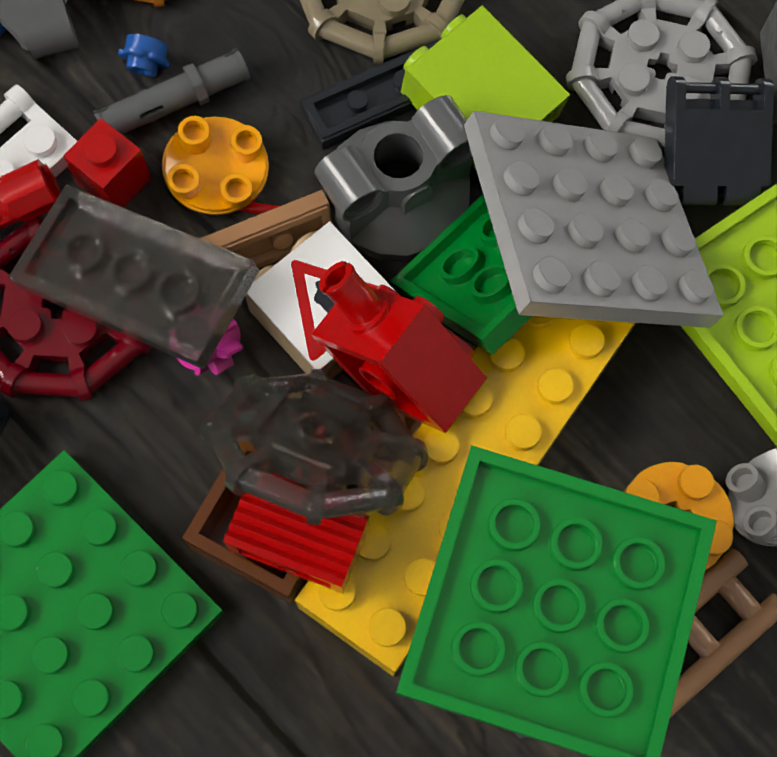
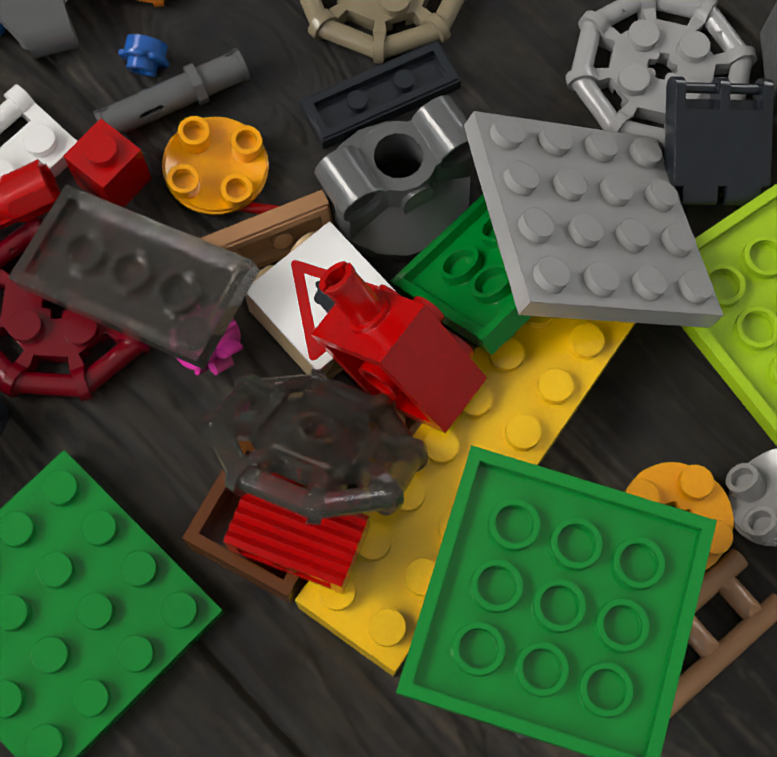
lime brick [400,5,570,171] -> none

